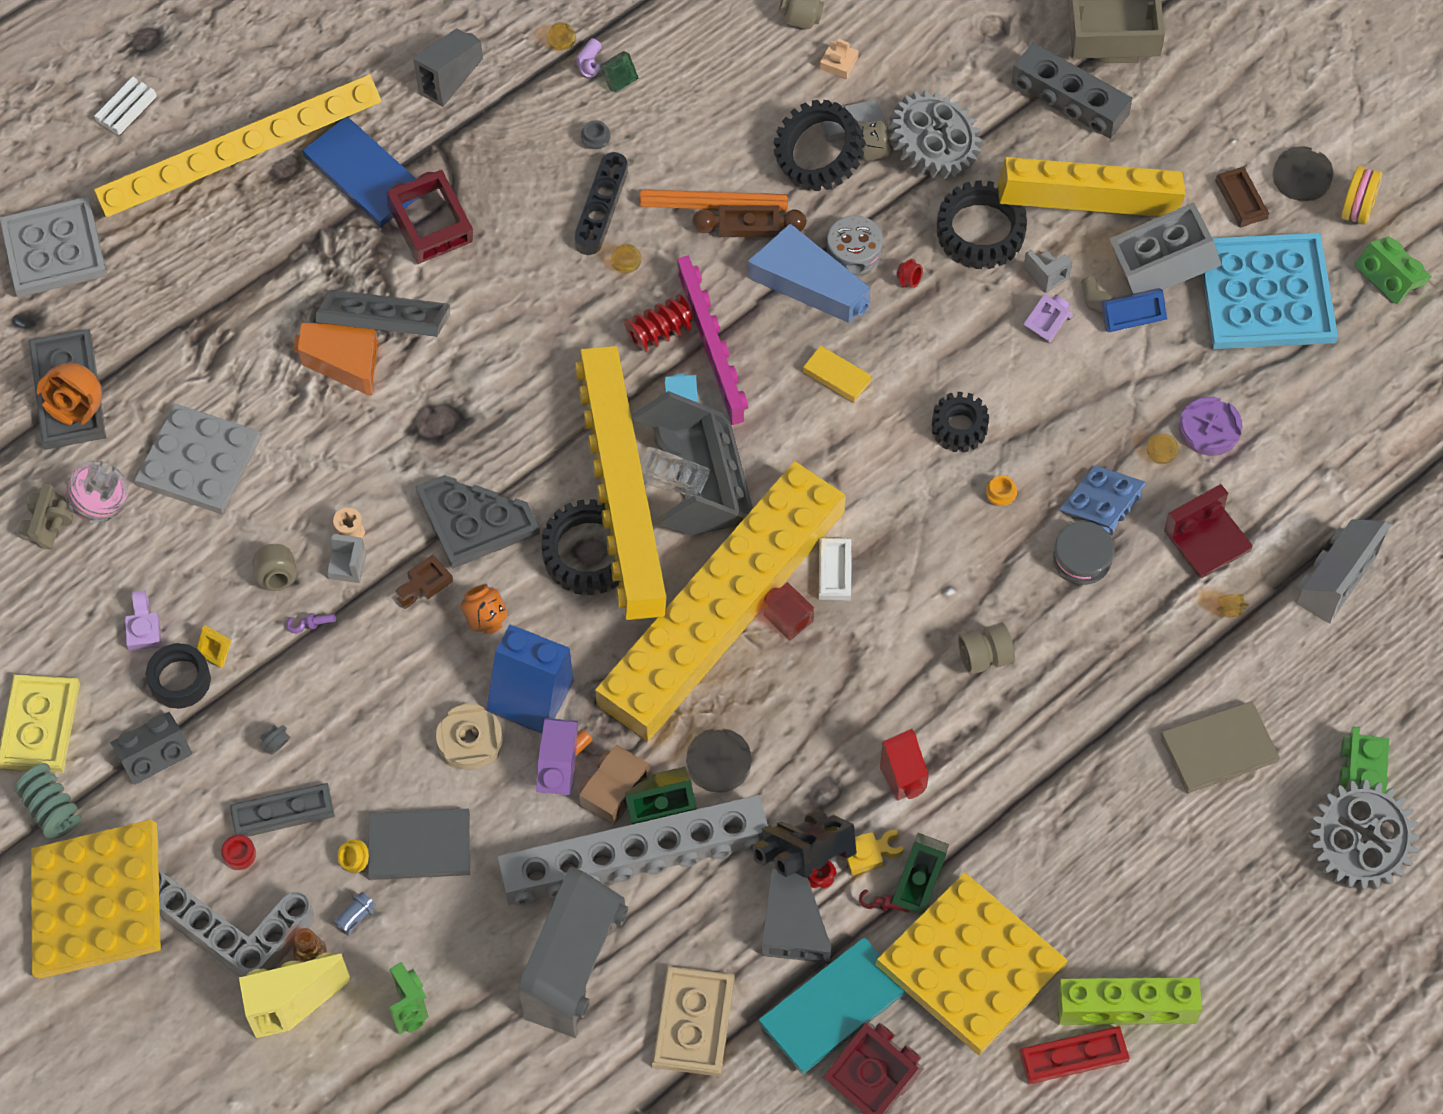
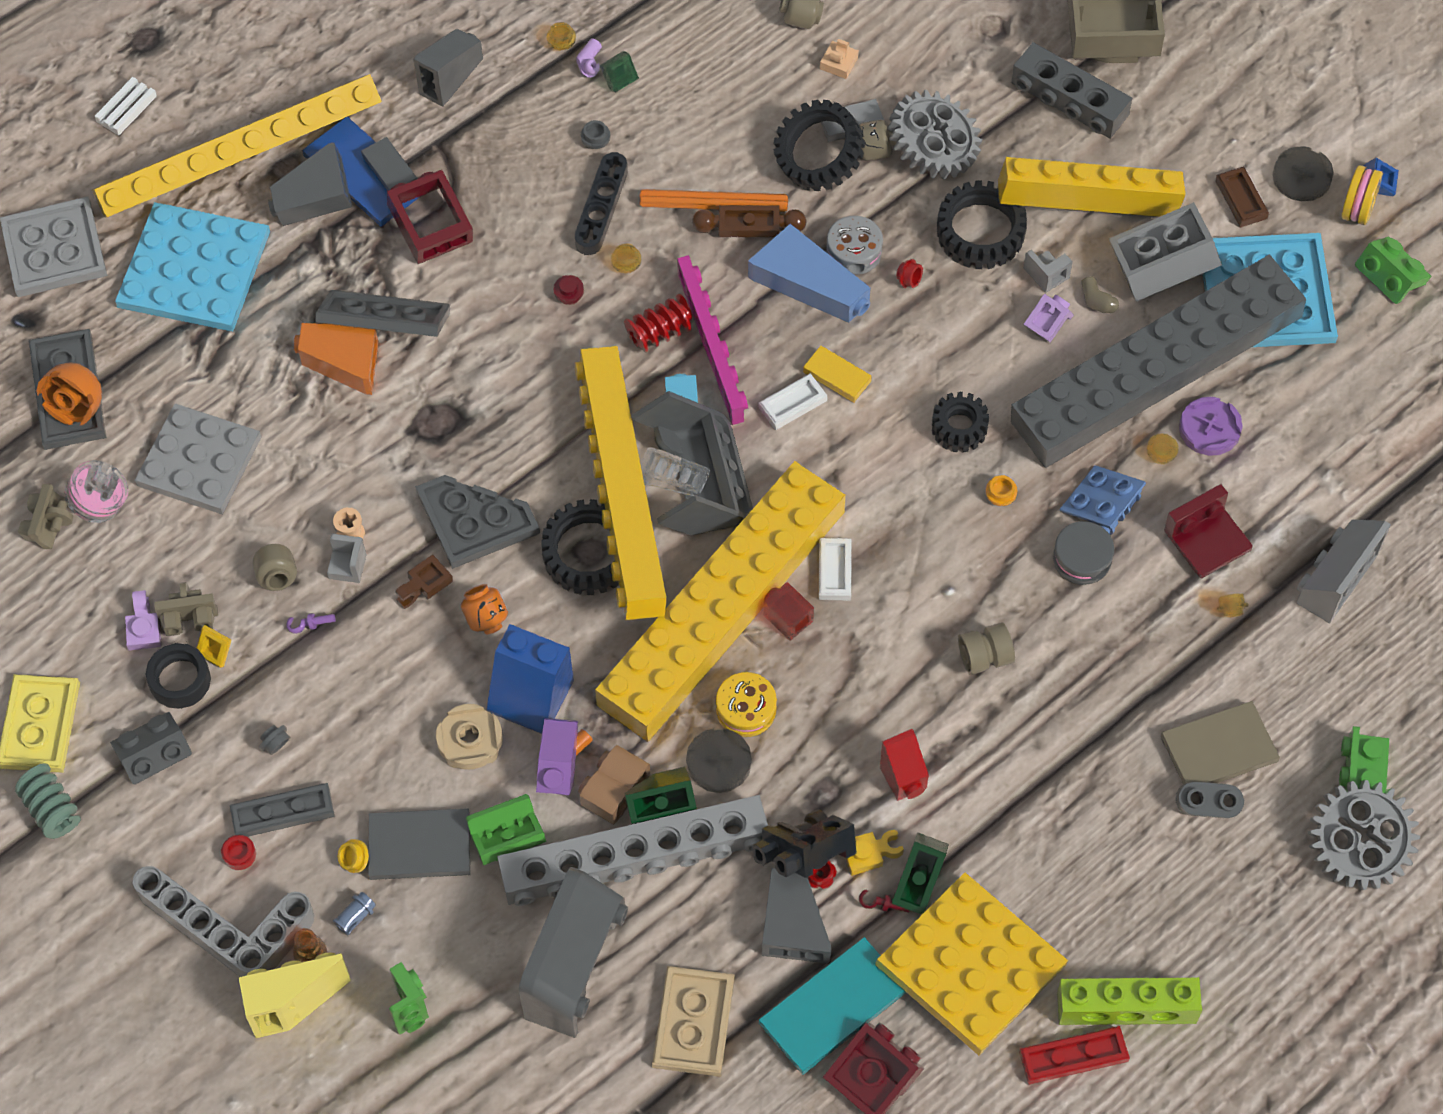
yellow plate [31,819,161,979] -> none
blue tile [1101,288,1167,332] -> none
none -> medium azure plate [115,202,270,332]
none -> dark tan hips [154,582,218,637]
none -> dark grey slope [268,142,352,226]
none -> dark grey tile [361,137,417,191]
none -> bright green bracket [466,794,546,866]
none -> dark red plate [553,275,584,305]
none -> yellow head [716,672,777,737]
none -> white tile [758,373,827,430]
none -> dark grey brick [1011,254,1306,468]
none -> dark grey plate [1176,782,1244,818]
none -> blue slope [1363,158,1399,197]

